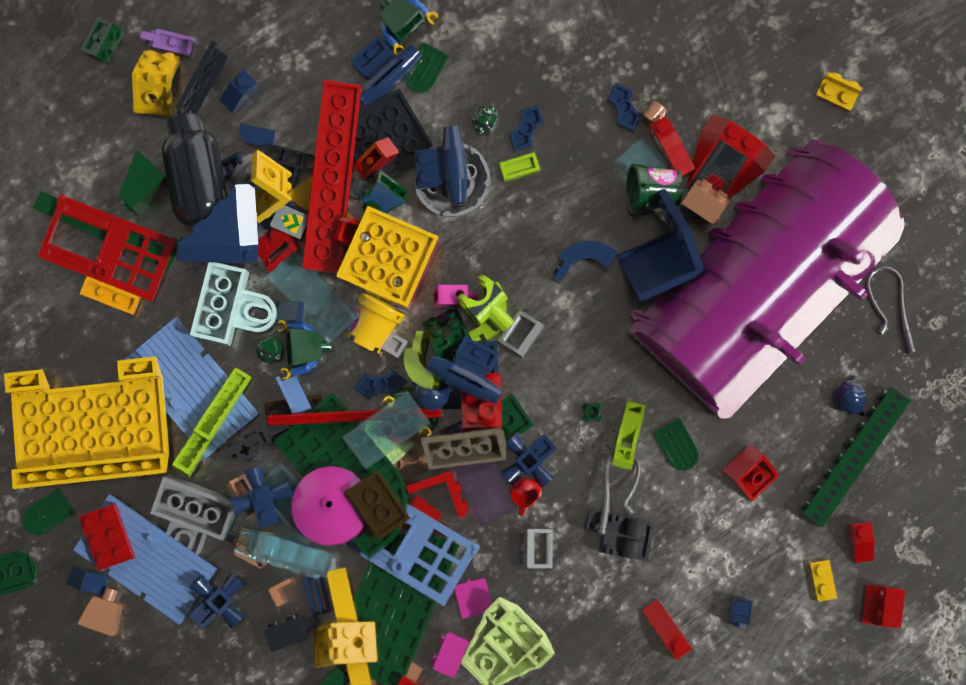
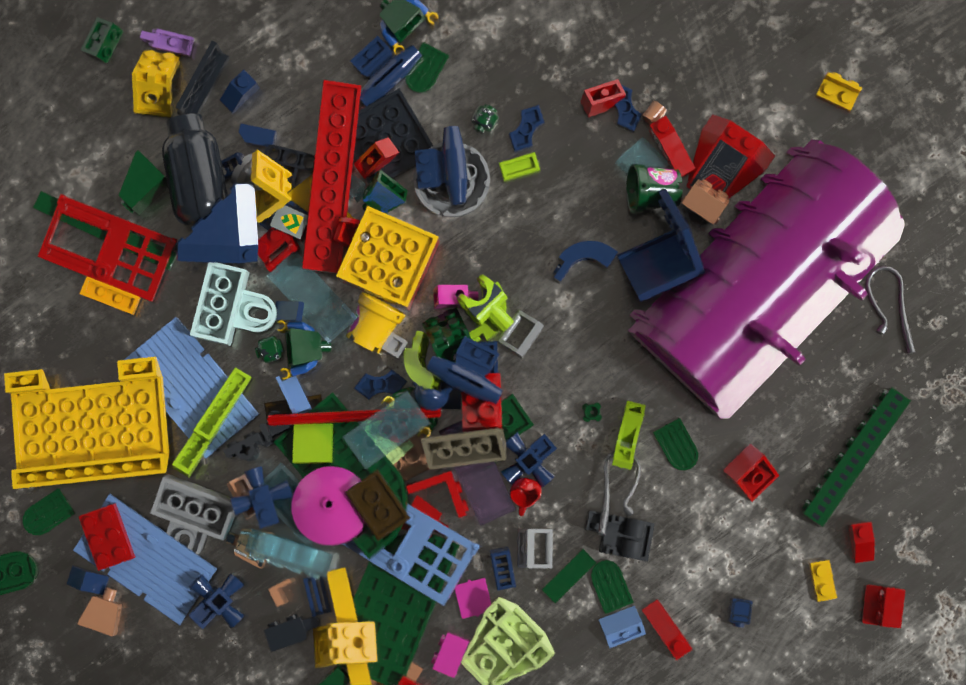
dark blue hair [833,375,866,416] -> none
none -> lime tile [293,423,333,464]
none -> dark blue slope [489,547,516,591]
none -> dark green tile [542,549,597,604]
none -> red slope [581,79,626,117]
none -> dark green window [591,560,634,614]
none -> medium blue panel [599,606,646,648]

